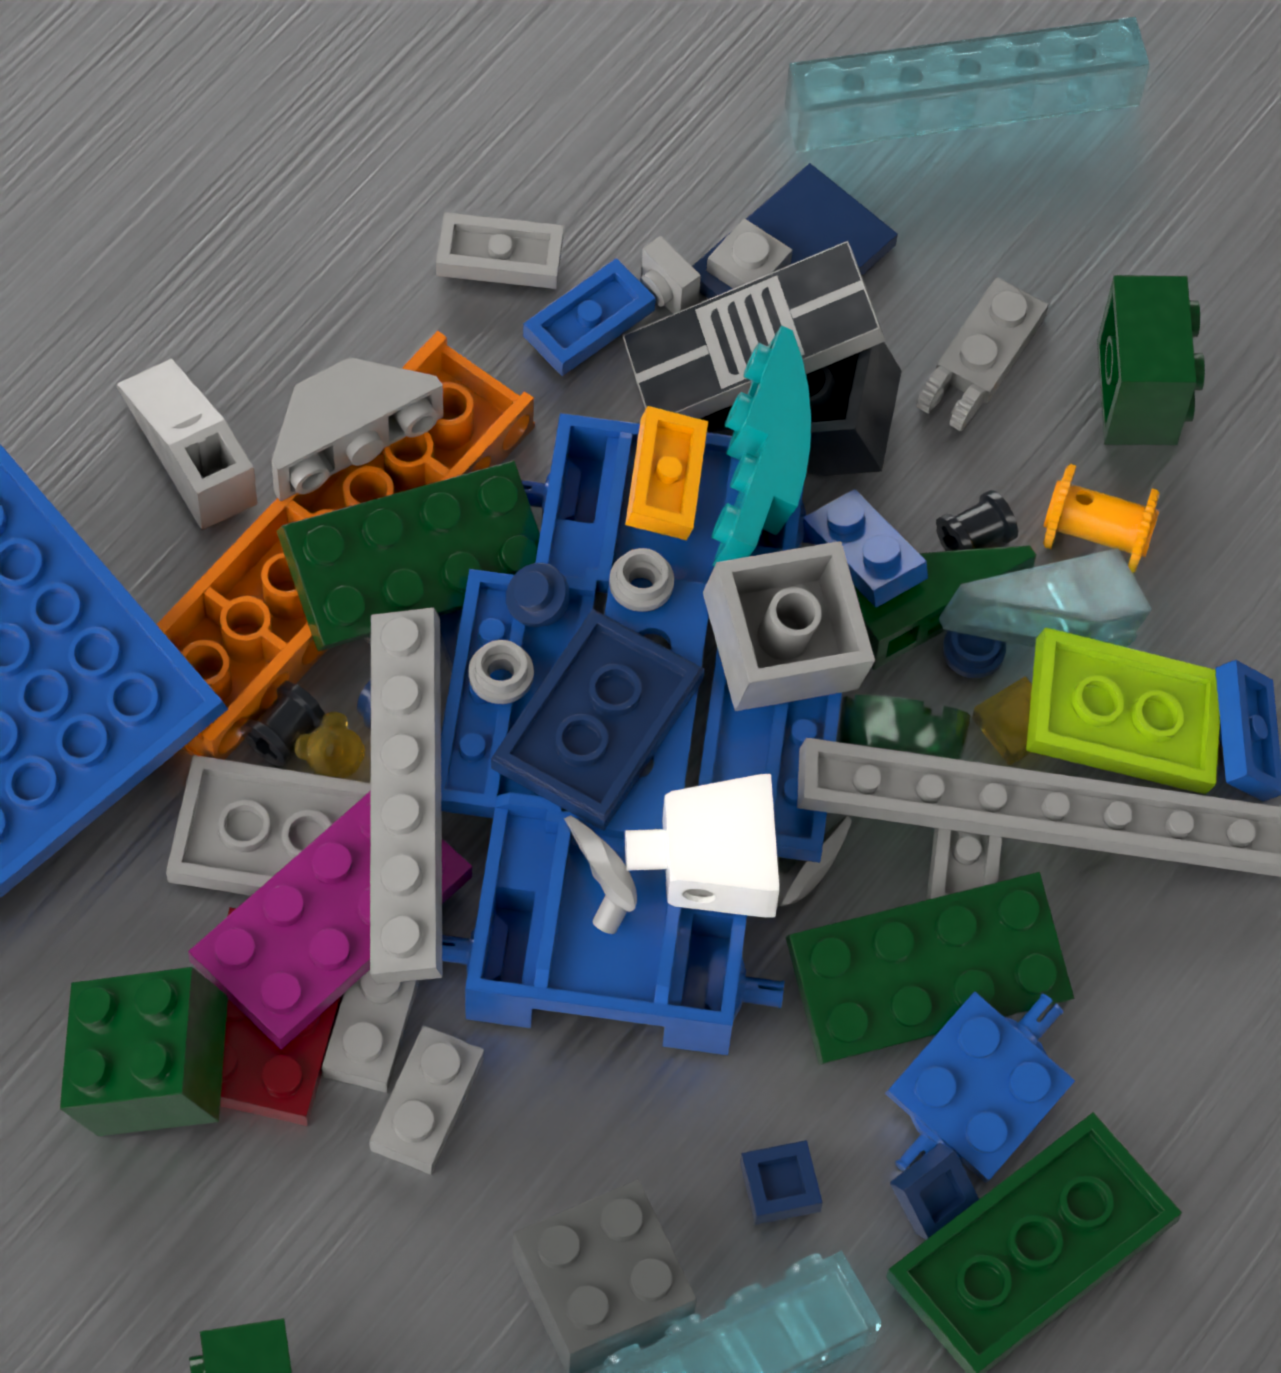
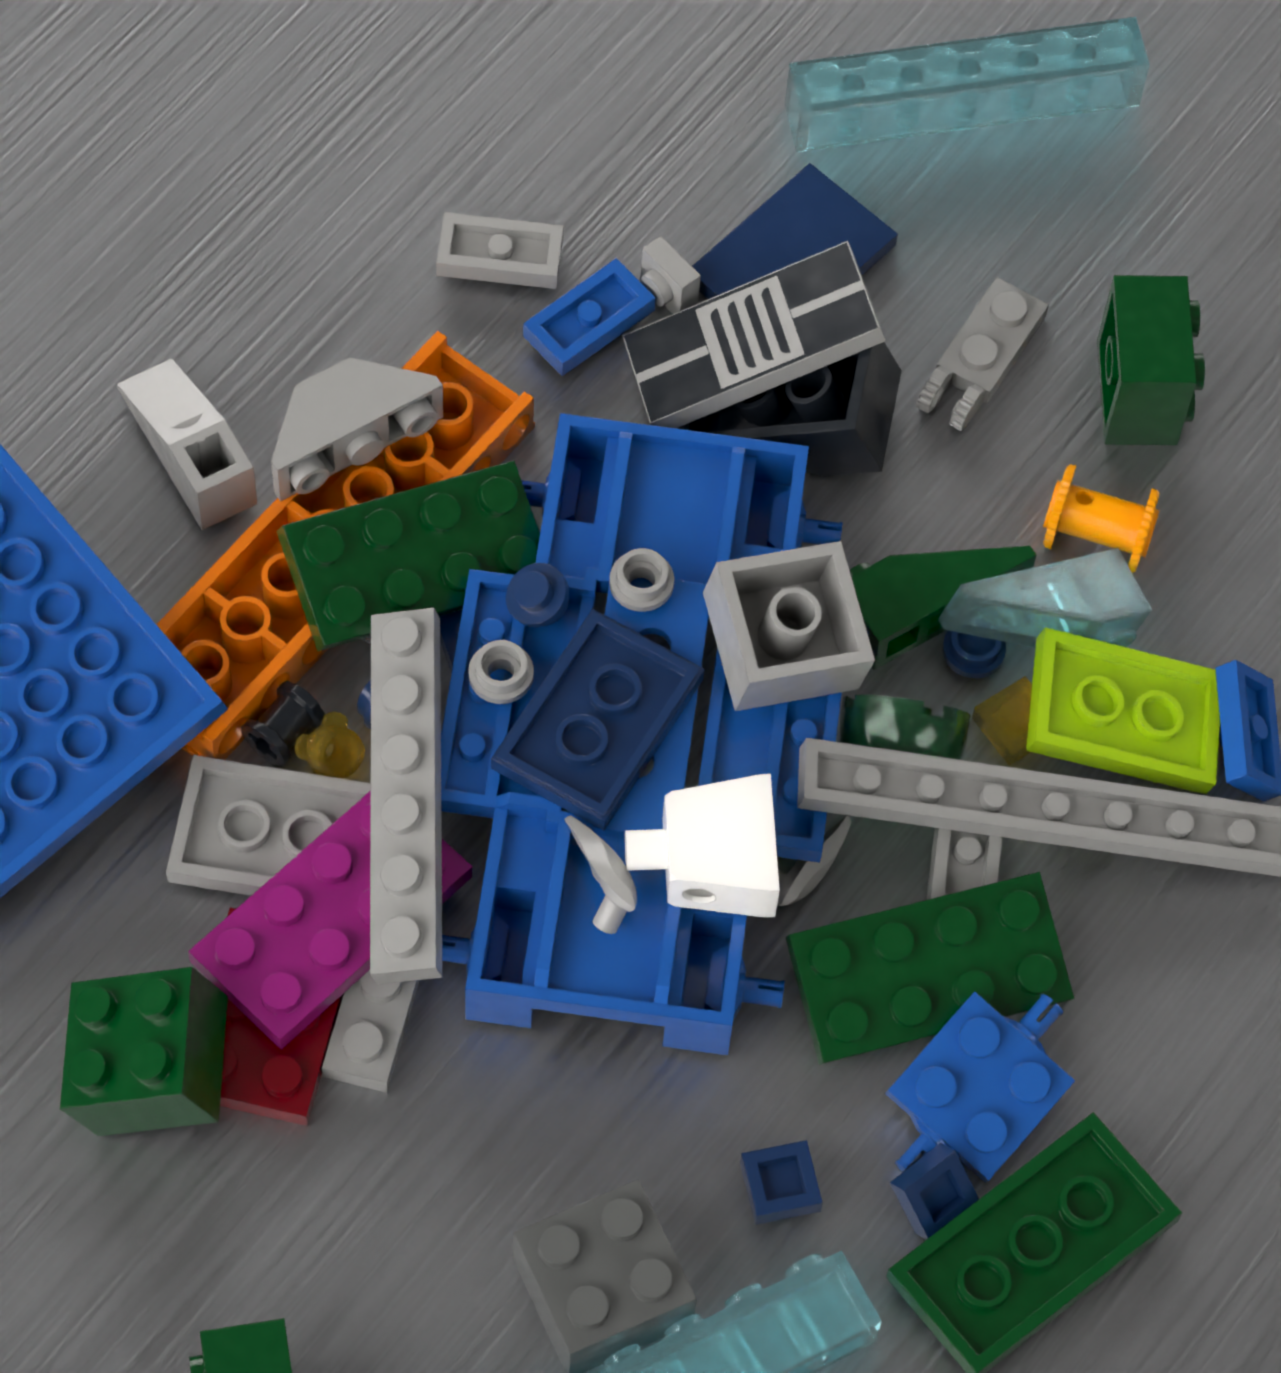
light grey plate [369,1025,484,1175] -> none
light orange plate [625,406,708,540] -> none
light grey plate [707,218,792,289] -> none
teal slope [711,325,811,567] -> none
blue plate [803,489,928,607] -> none
black bush [936,490,1019,551] -> none

